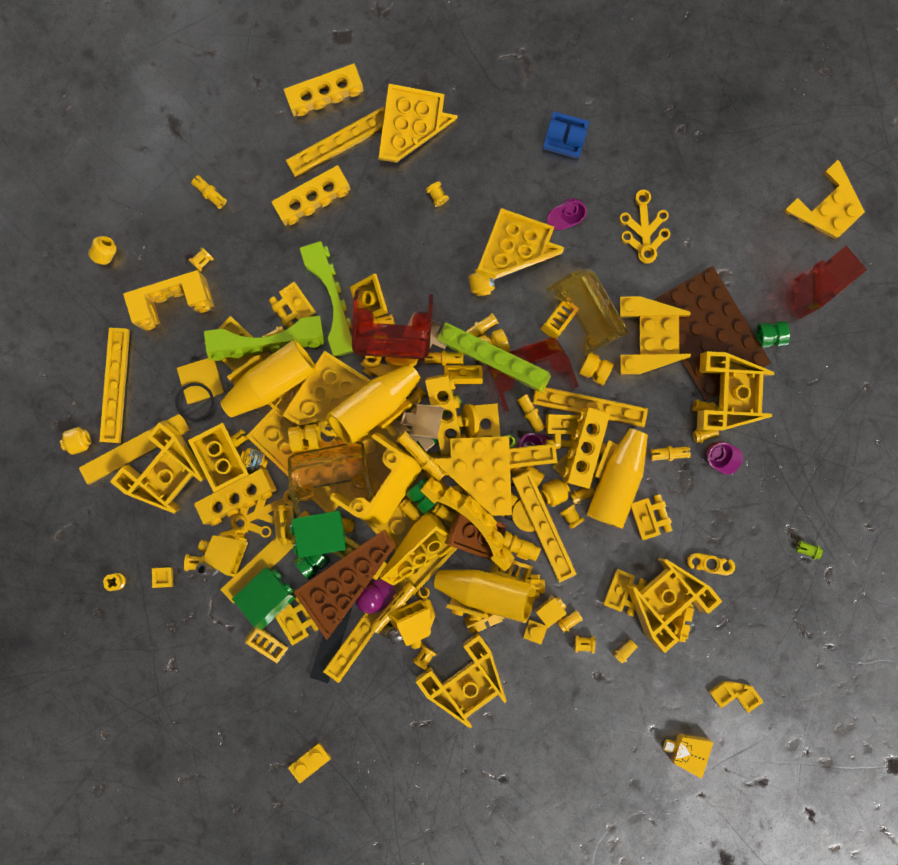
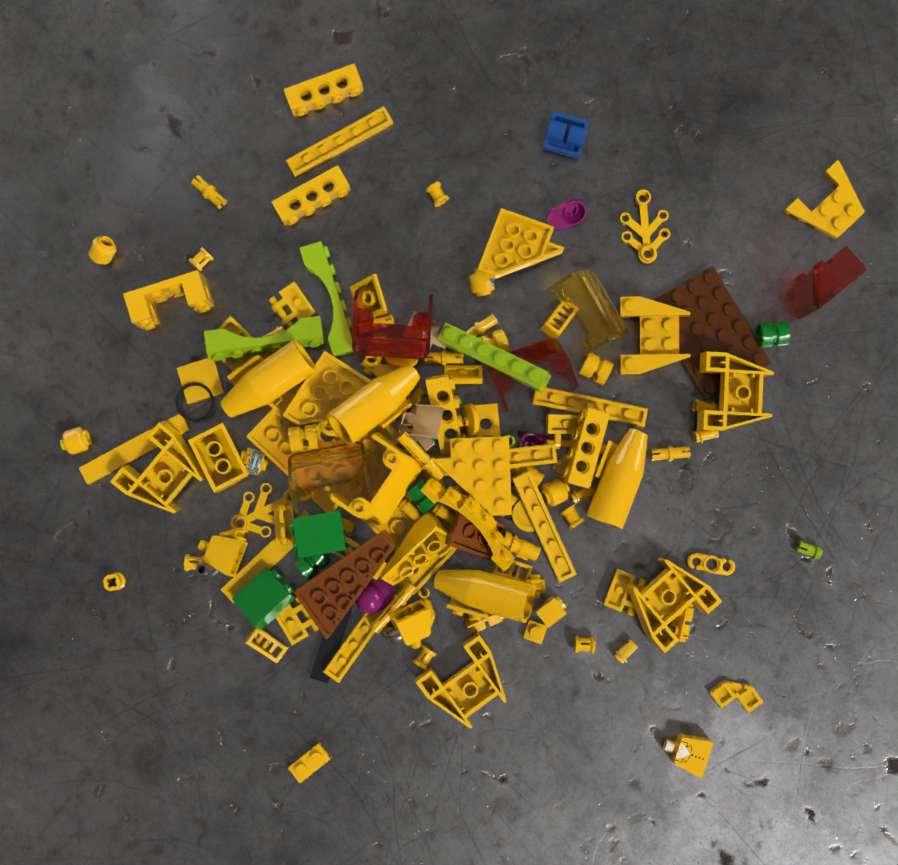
yellow plate [99,328,130,443] -> none
yellow plate [152,567,174,588] -> none
yellow brick [194,468,277,526] -> none
yellow pin [231,429,248,449] -> none
yellow wing [378,84,458,163] -> none
yellow pin [517,394,546,433] -> none
yellow pin [557,610,583,633] -> none
yellow plate [631,494,673,541] -> none
magenta cap [706,441,743,475] -> none

